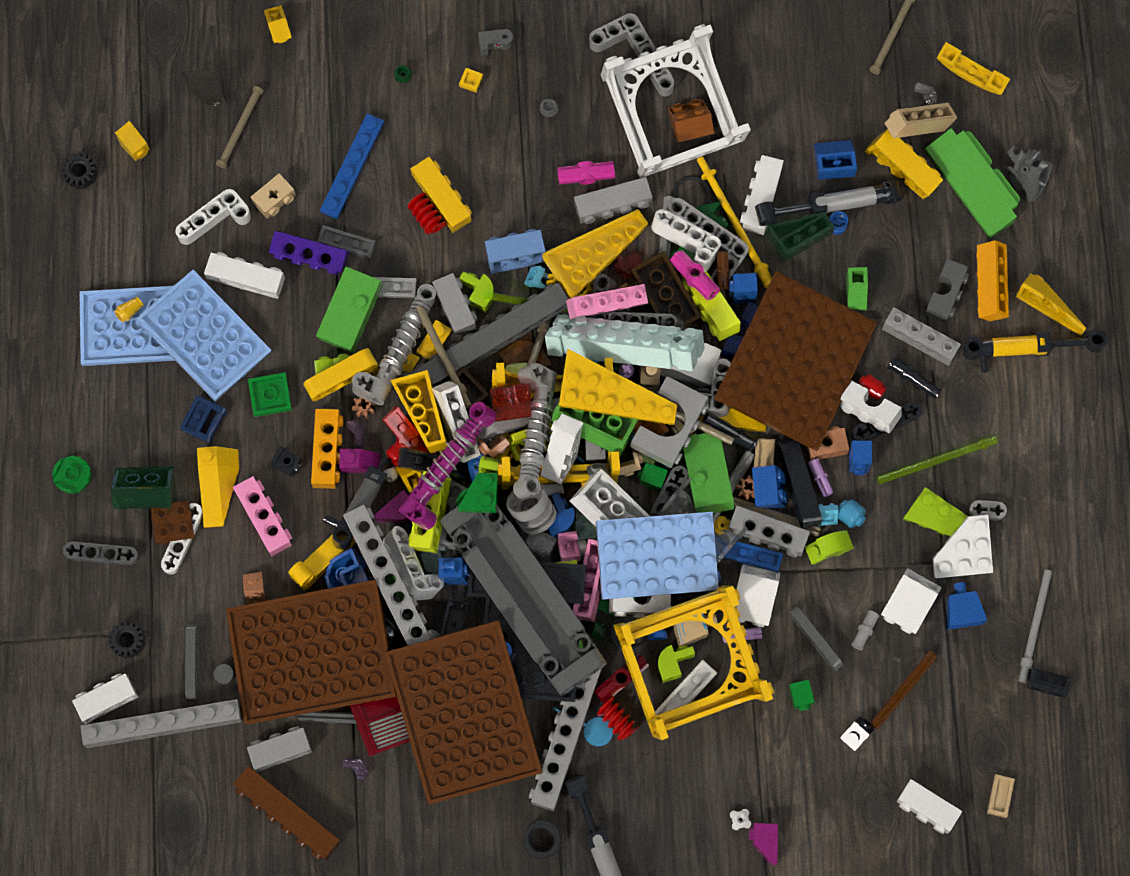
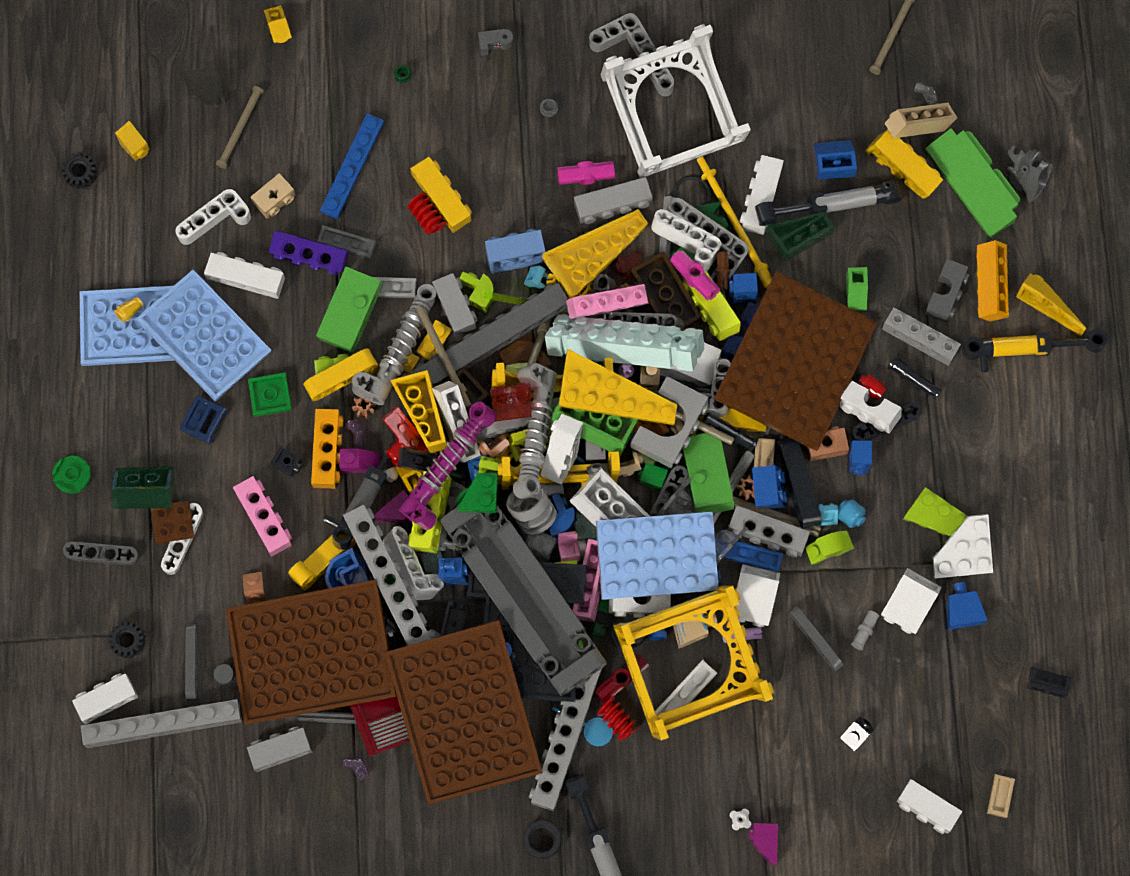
yellow wedge [197,446,240,528] -> none
reddish brown brick [233,766,341,861] -> none
yellow plate [459,68,483,93] -> none
lime brick [658,645,695,684] -> none
dark orange slope [667,99,714,142] -> none
yellow plate [713,516,731,535] -> none
green brick [788,680,815,712] -> none
lavender axle [807,459,833,497] -> none
blue wheel [828,211,848,235] -> none
reddish brown axle [870,650,938,730] -> none
clear neon green bar [876,436,998,484] -> none
yellow slope [937,42,1010,95] -> none
light grey beam [969,500,1007,521] -> none
light grey bar [1018,570,1052,683] -> none

